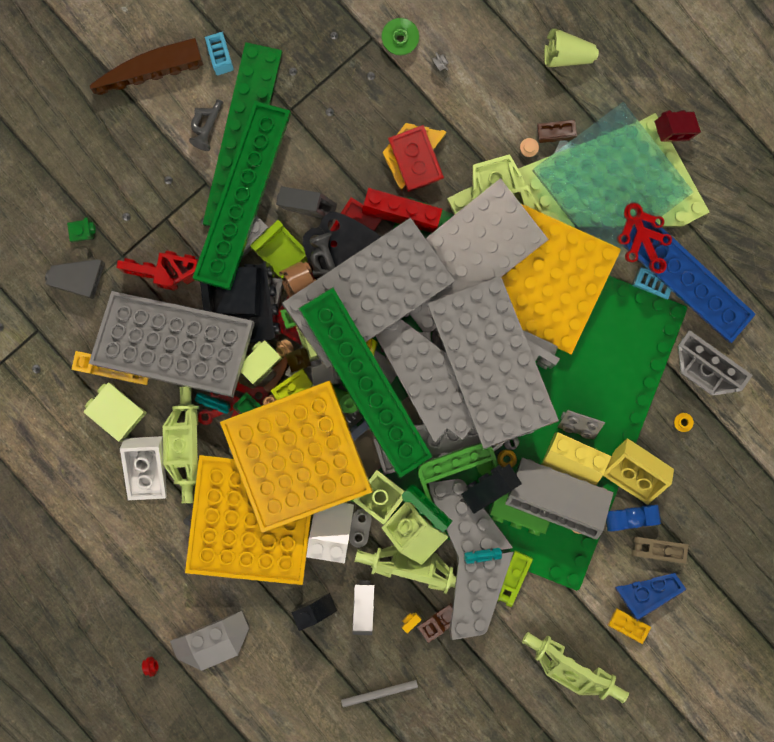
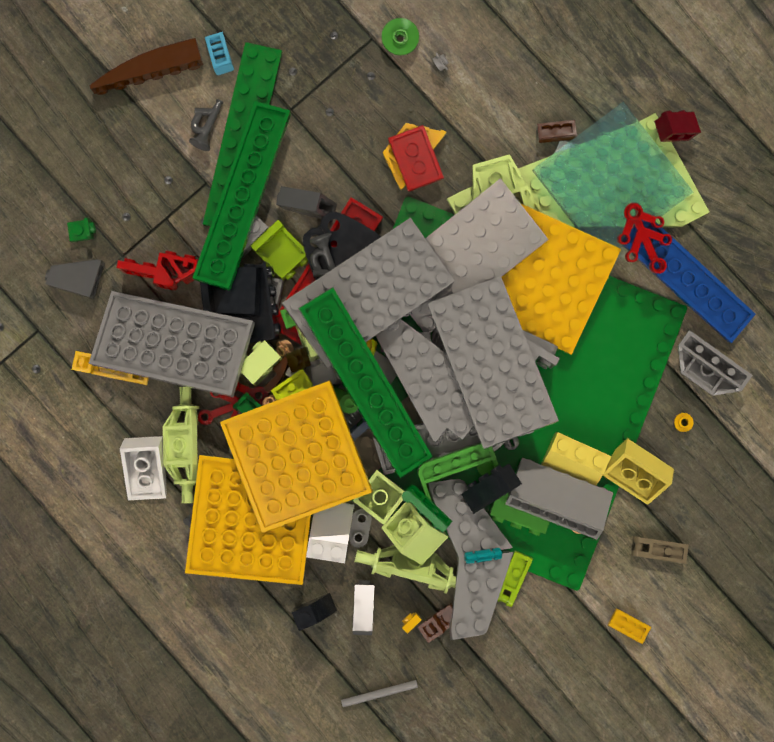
yellowish green panel [84,382,147,442] -> none
red plate [142,657,159,677] -> none
light grey wedge [170,611,249,671] -> none
teal axle [195,392,231,414] -> none
medium nougat brick [279,261,316,298] -> none
red brick [362,188,443,233] -> none
yellow plate [497,450,517,468] -> none
light nougat plate [520,138,539,157] -> none
yellowish green plate [522,632,629,703] -> none
yellowish green cone [544,28,599,67] -> none
light grey hinge [558,410,605,439] -> none
blue piece [606,505,661,531] -> none
blue wing [615,573,686,621] -> none
medium azure slope [632,267,671,300] -> none

